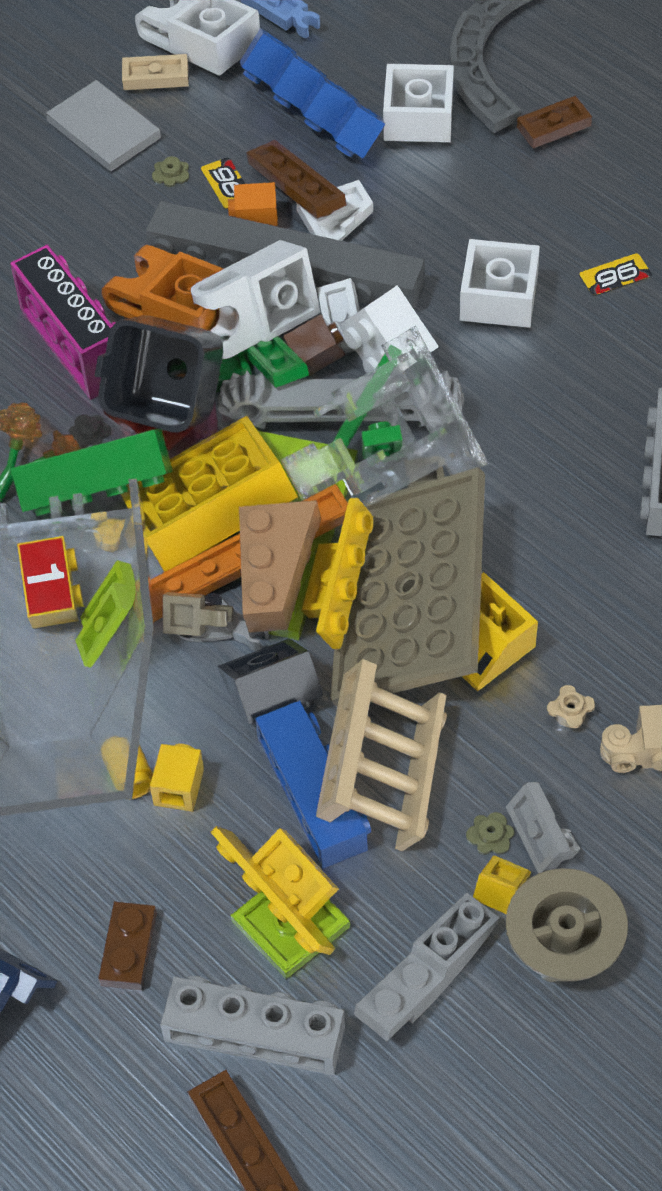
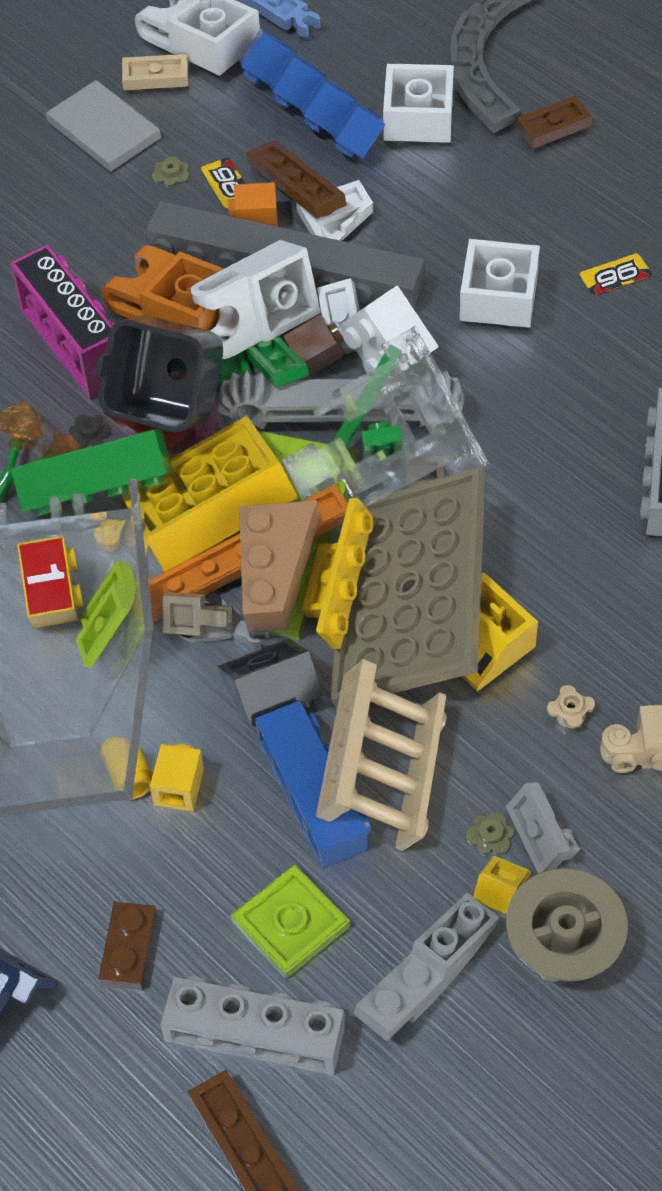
yellow bracket [211,826,339,955] -> none

